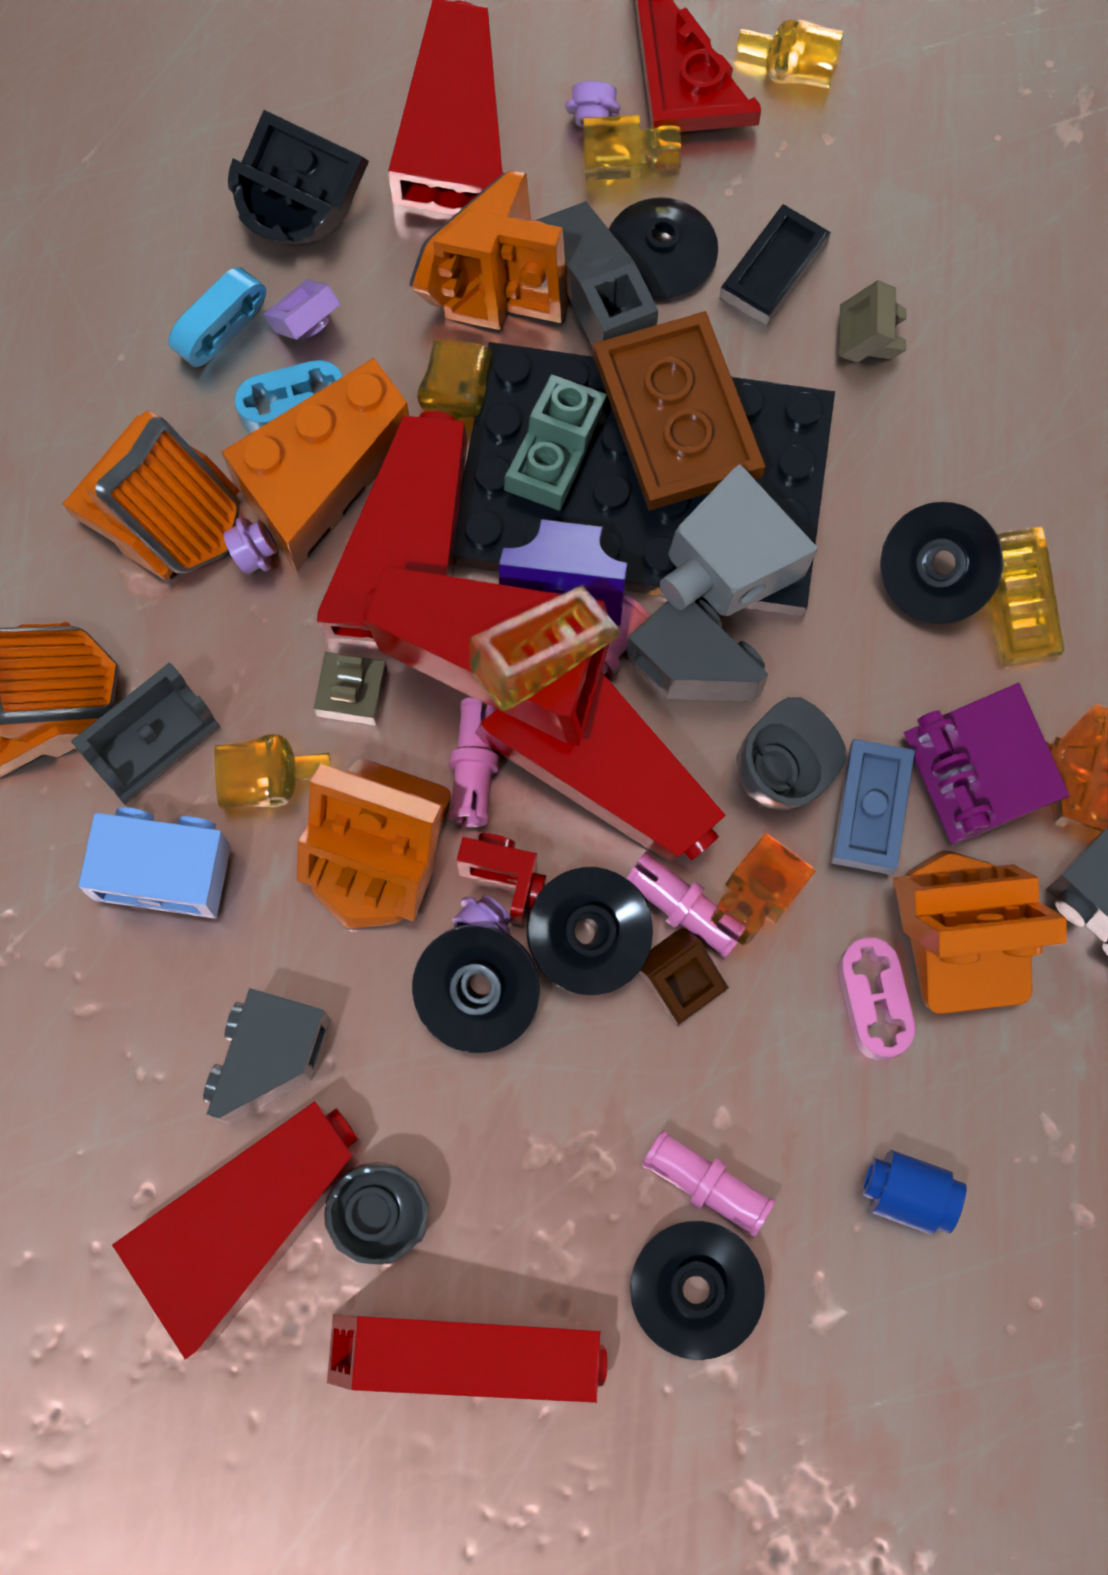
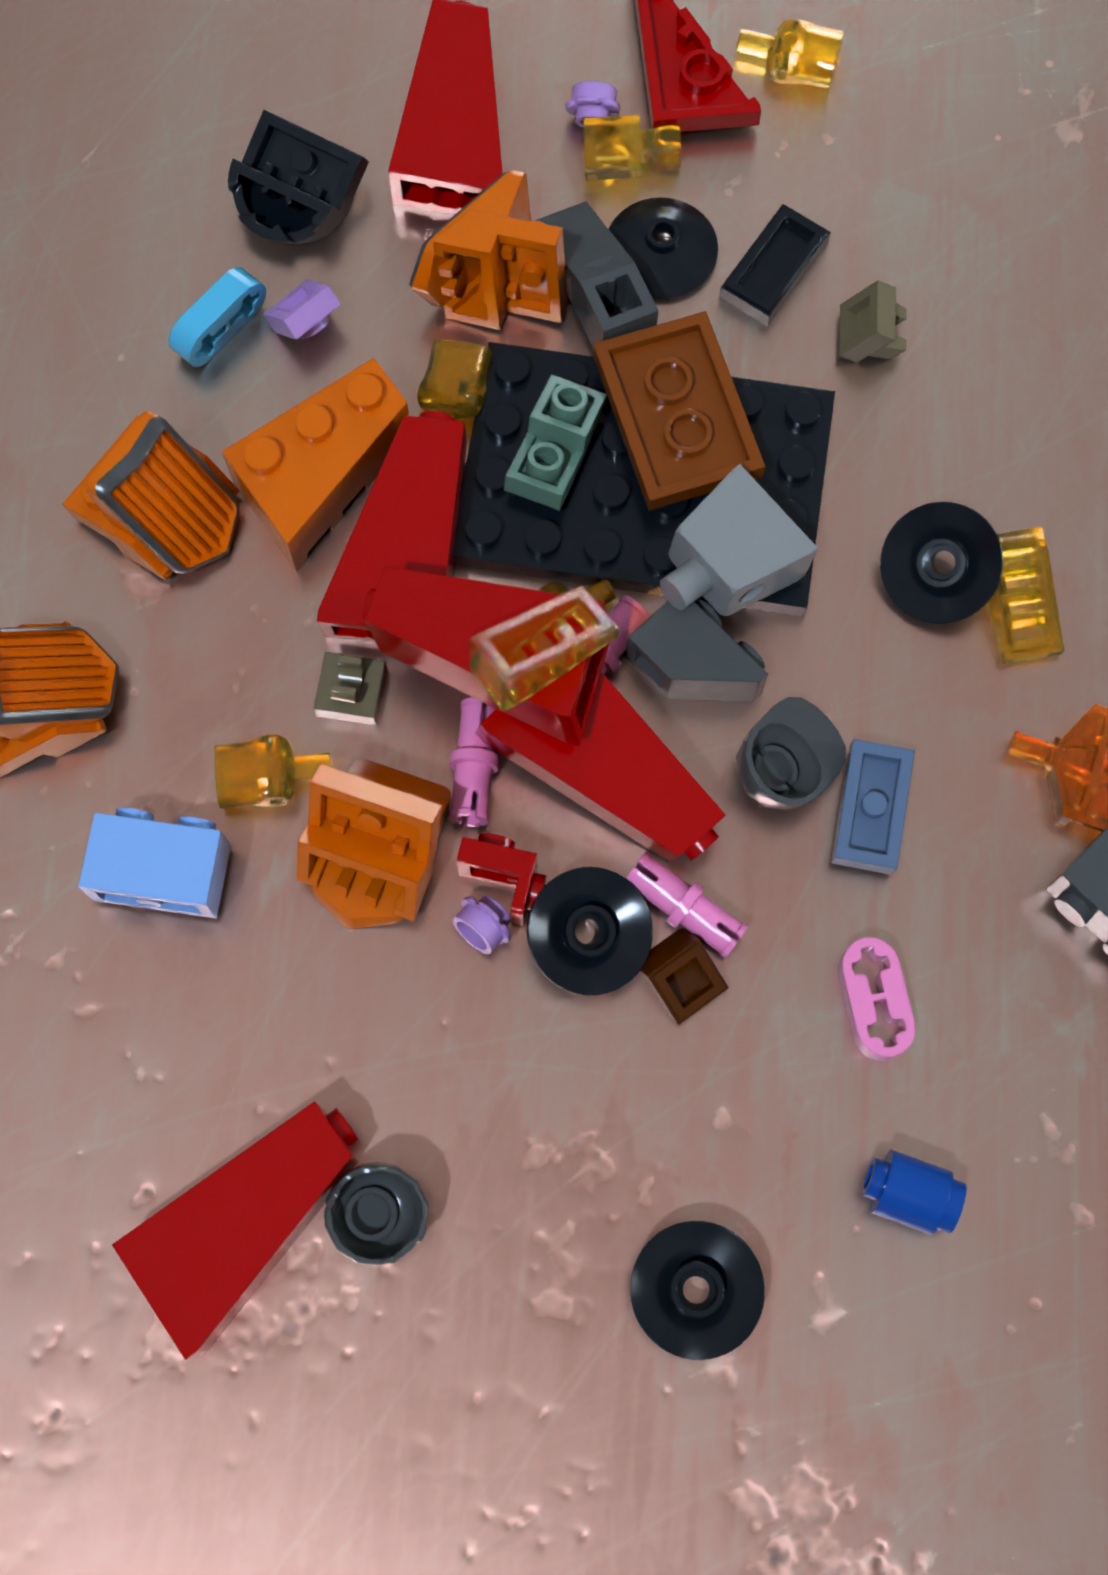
dark grey hinge [71,662,220,805] -> none
dark grey slope [203,988,331,1125] -> none
lavender plate [224,517,277,574] -> none
medium azure beam [235,360,343,433] -> none
red slope [327,1314,608,1403] -> none
black dish [412,924,540,1053] -> none
brick [499,520,627,626] -> none
bright pink pin [642,1130,776,1238] -> none
clear orange plate [711,833,816,945] -> none
orange piece [893,850,1067,1014] -> none
magenta hinge [903,682,1070,845] -> none

